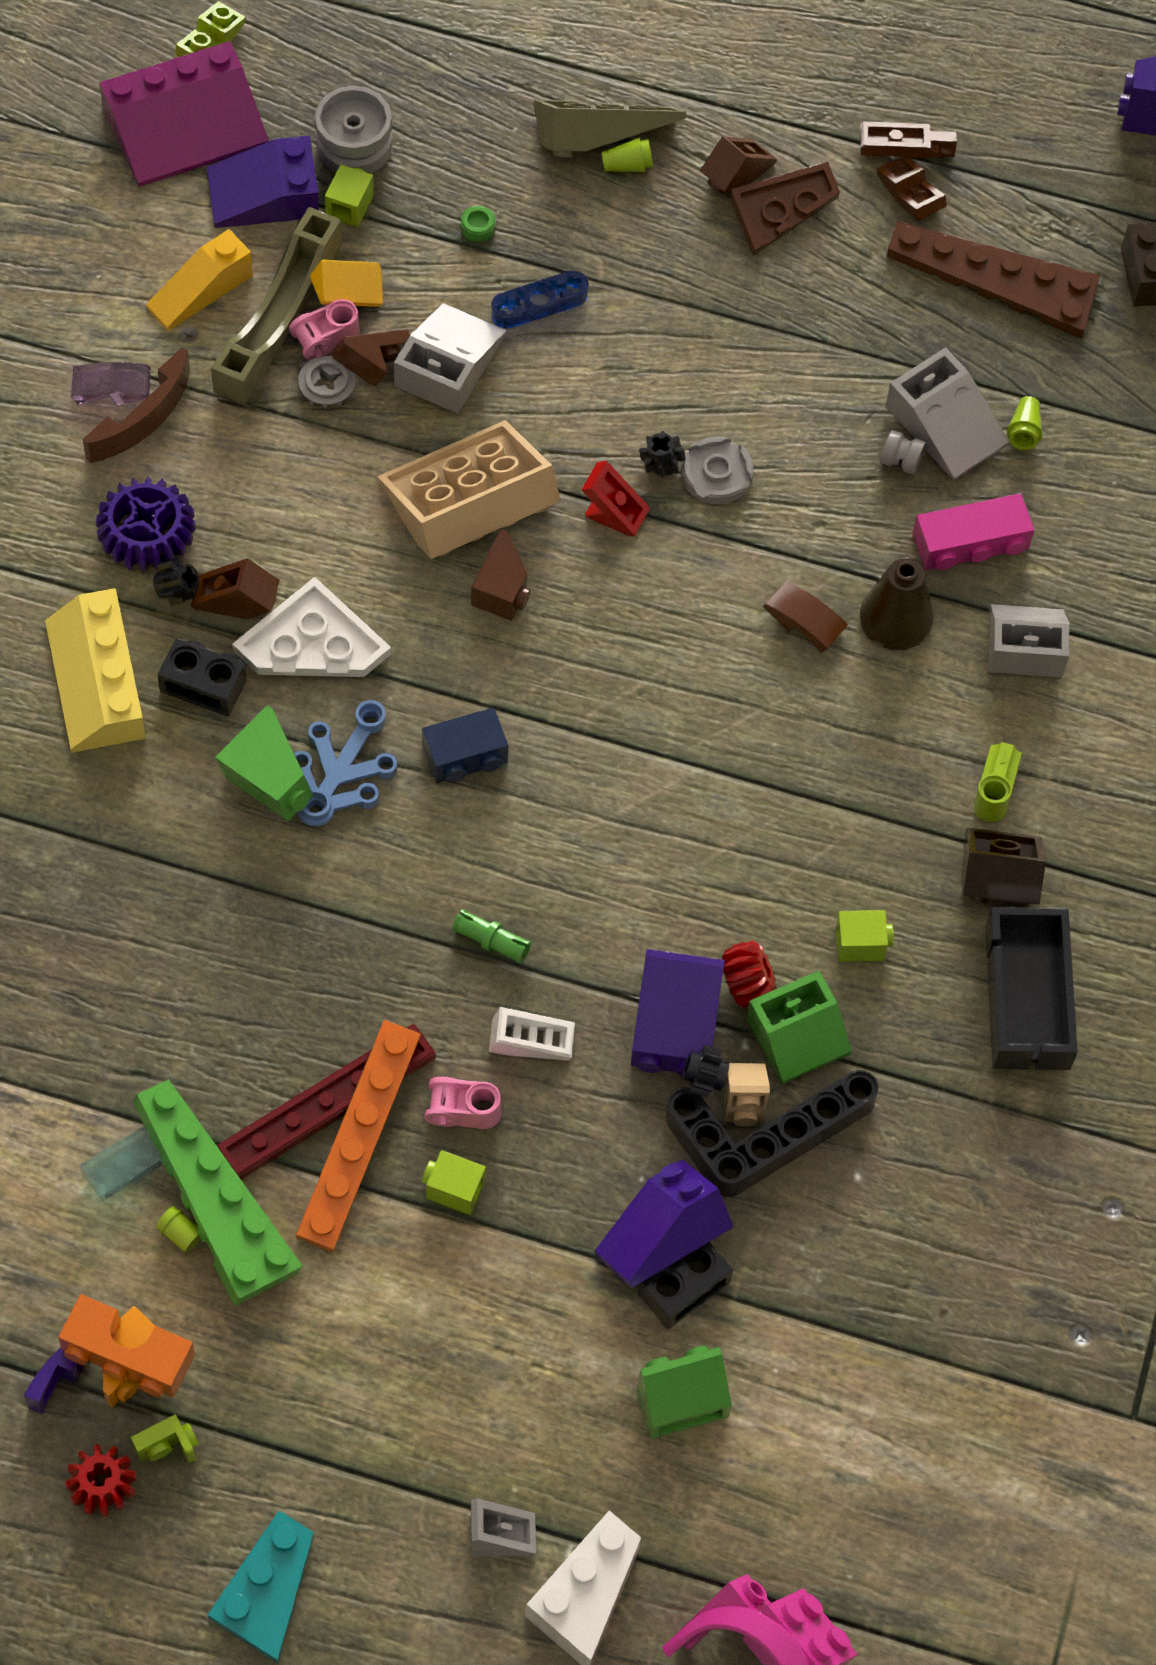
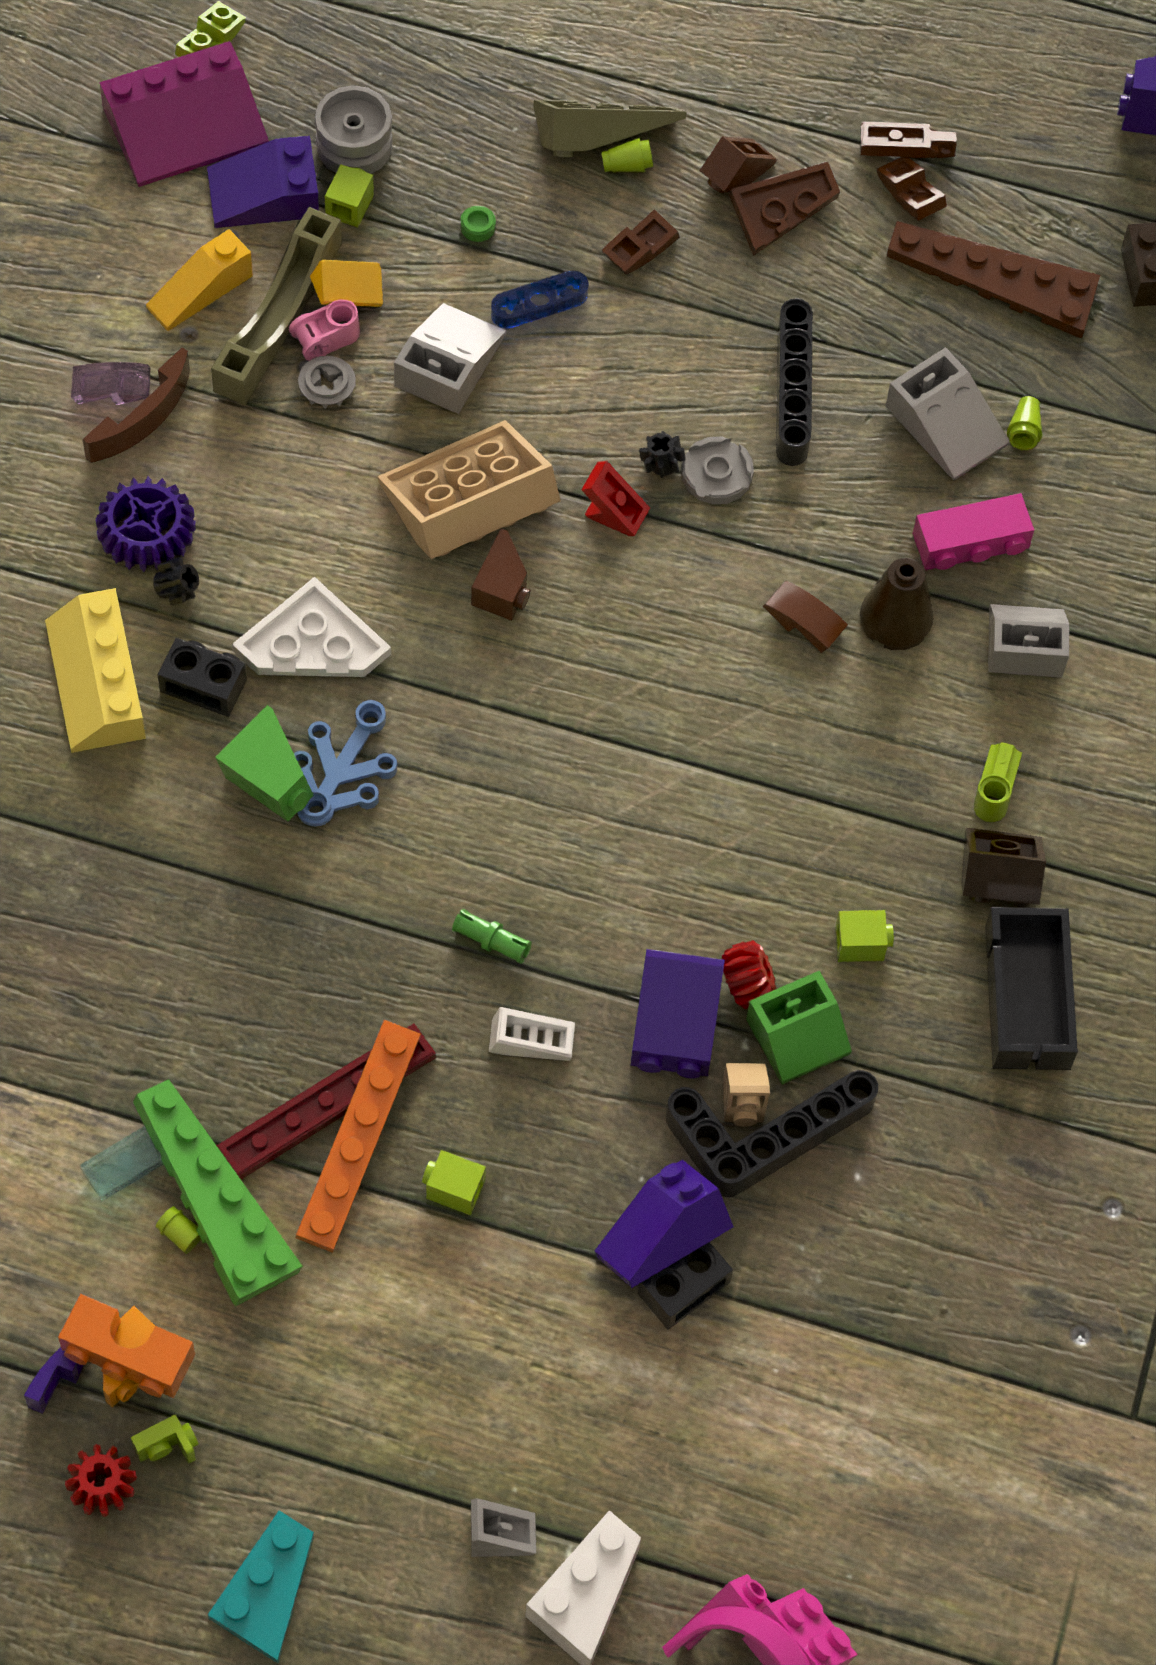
reddish brown slope [190,558,280,620] -> none
reddish brown slope [331,329,410,386] -> none
dark blue brick [422,707,509,783] -> none
bright pink piece [424,1077,502,1129] -> none
bright green slope [636,1346,732,1439] -> none
black gear [682,1045,730,1097] -> none
light grey wheel [880,429,926,476] -> none
none -> reddish brown slope [602,210,680,275]
none -> black beam [776,298,813,466]

